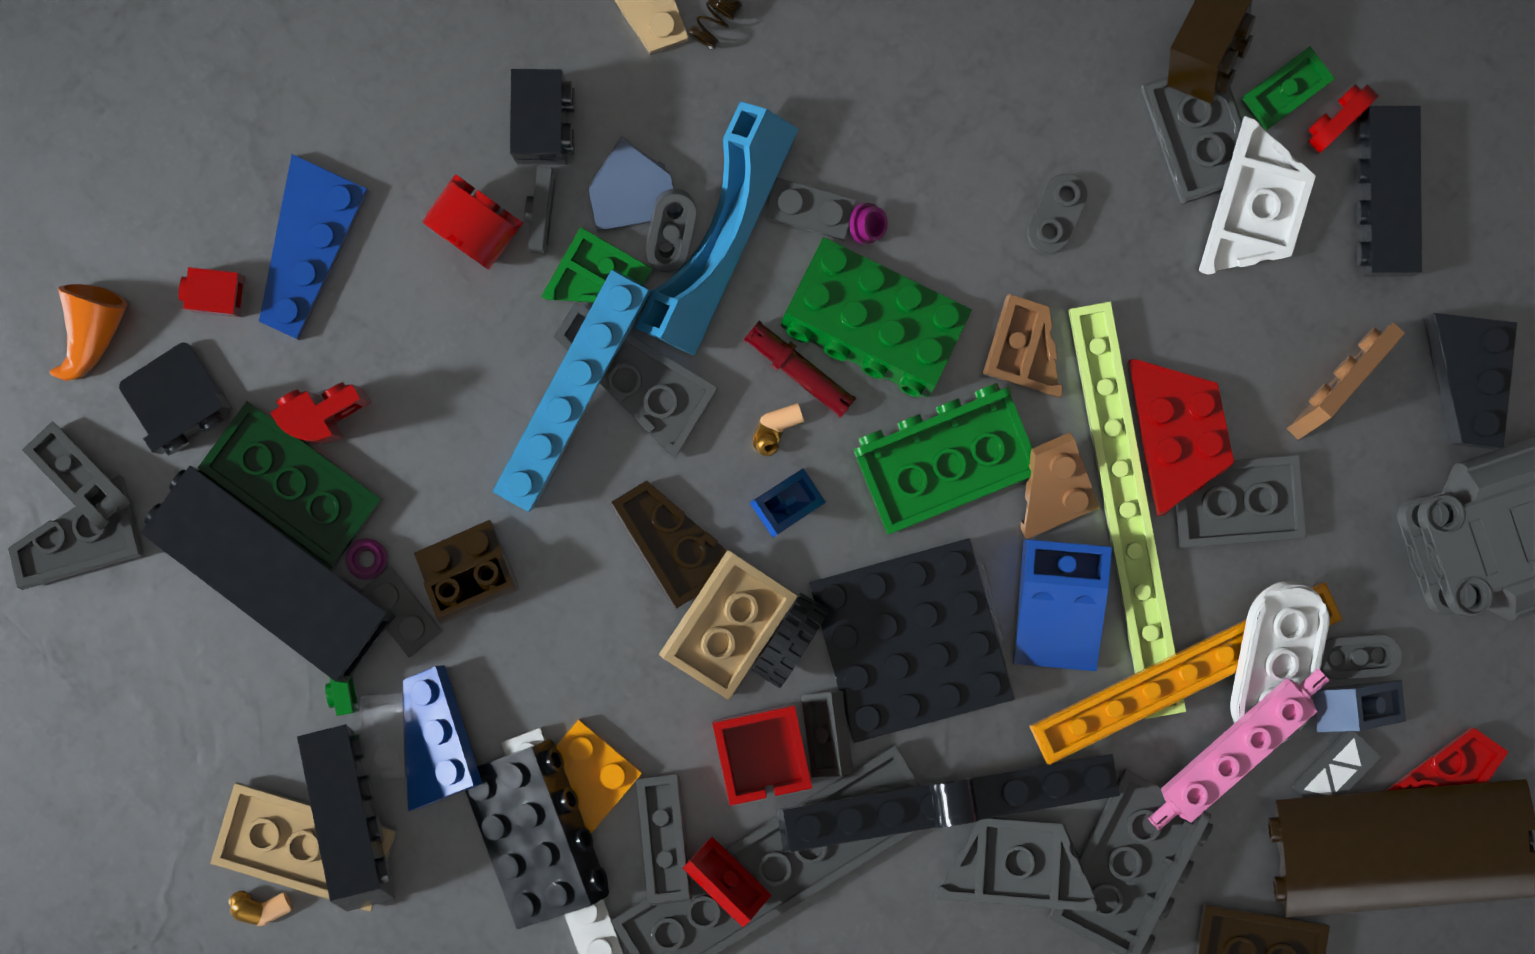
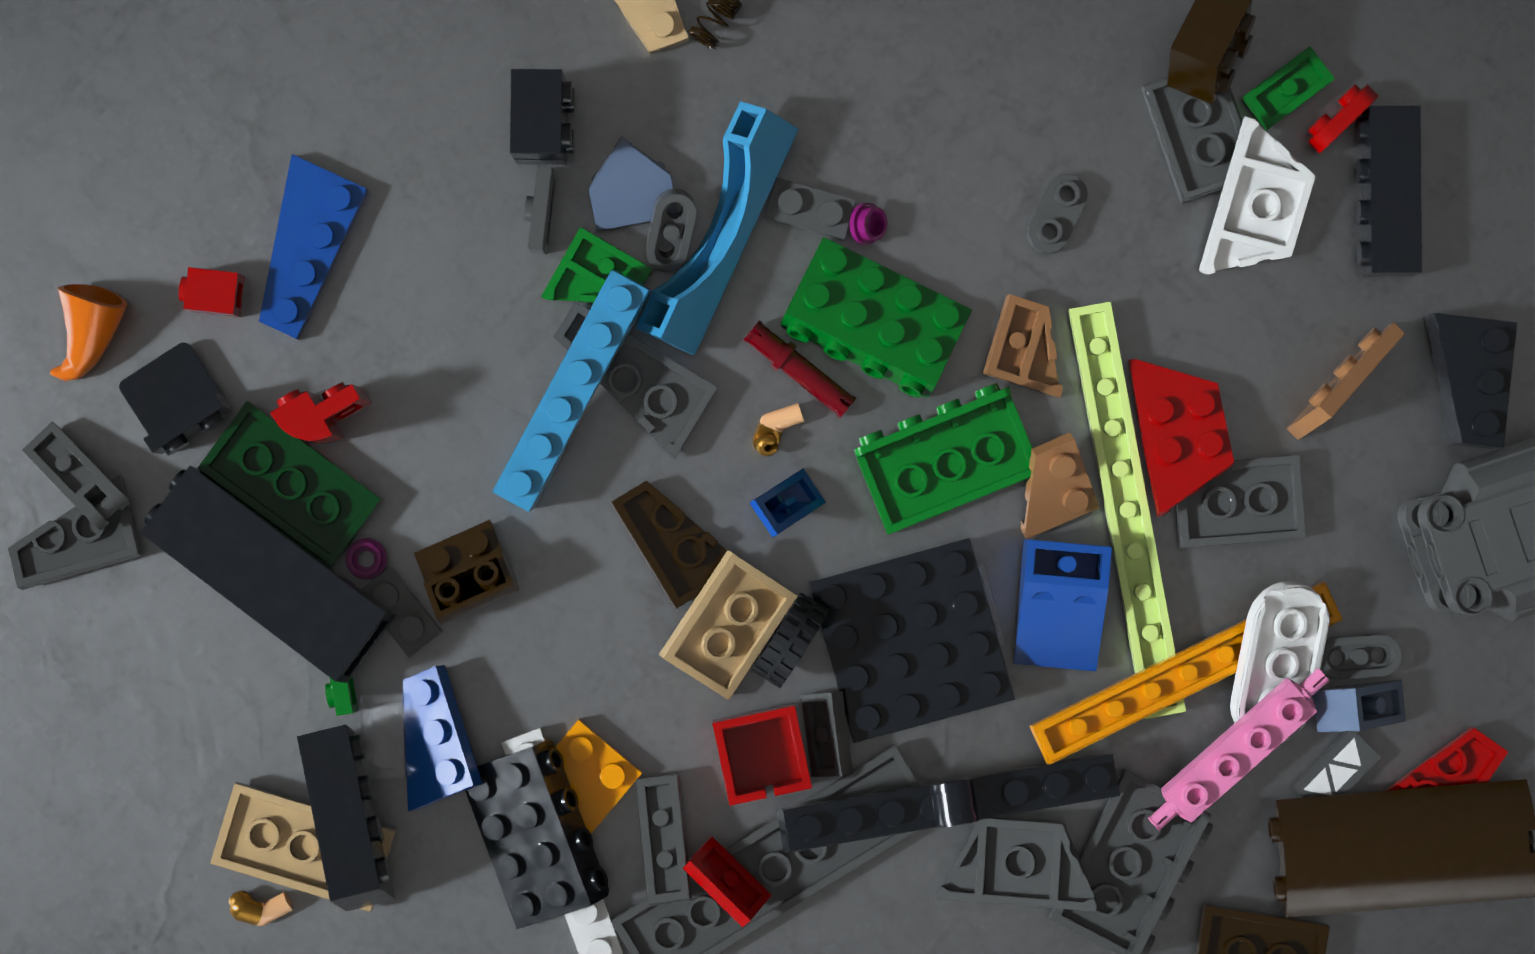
red brick [422,174,523,270] -> none

